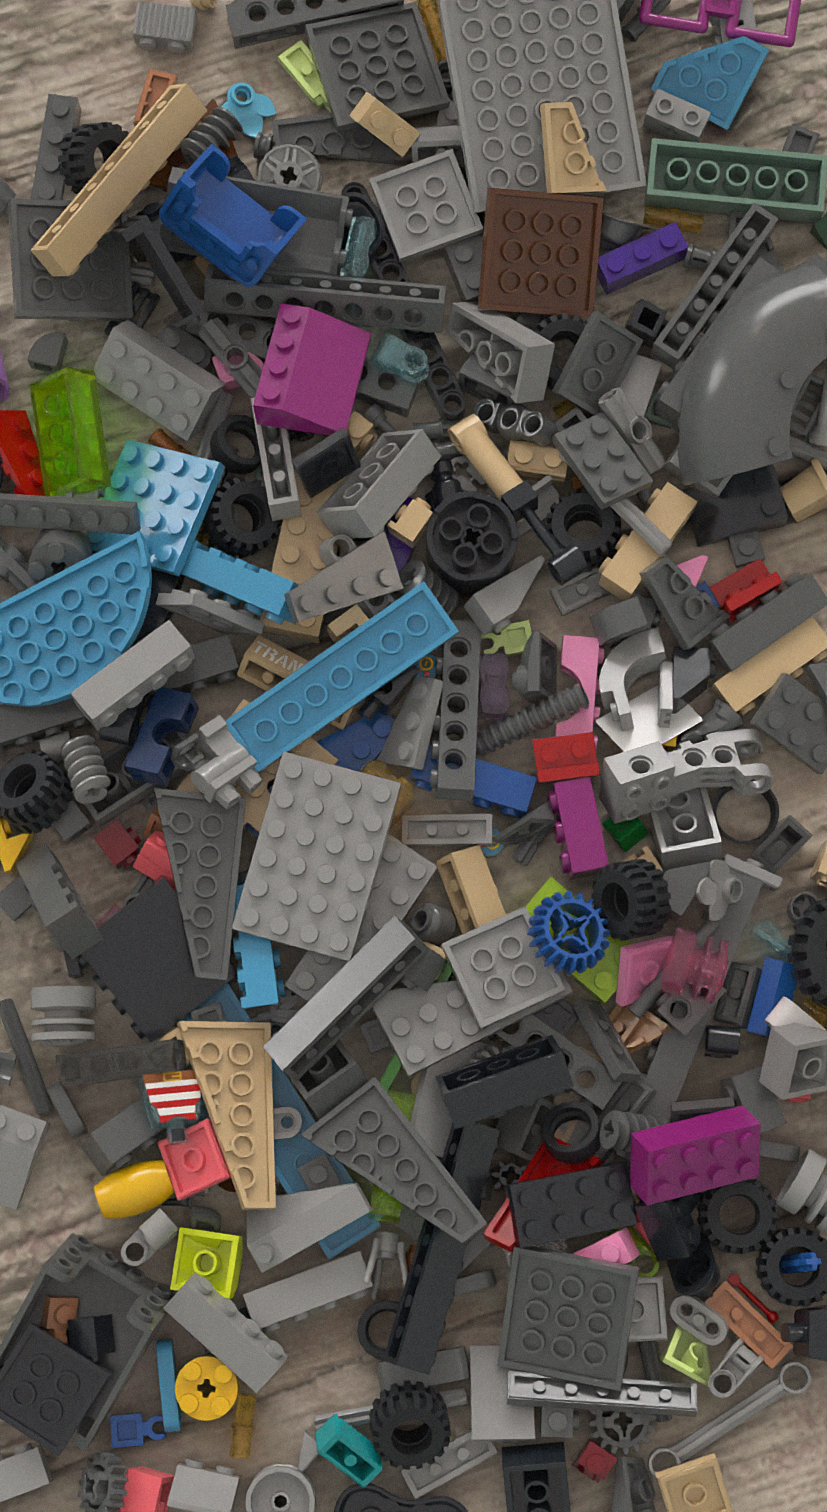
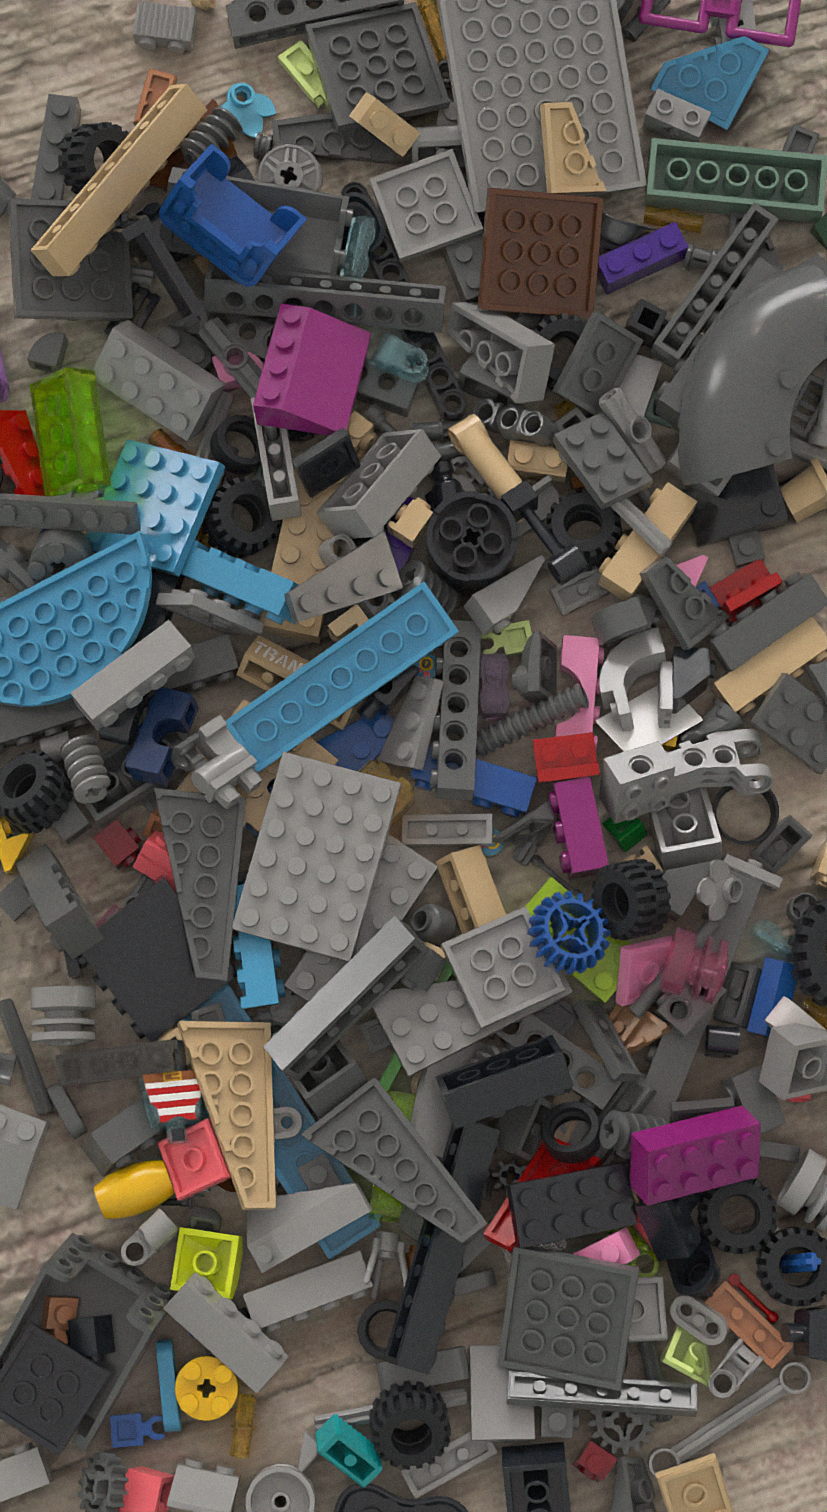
none -> dark grey hinge [531,855,582,896]

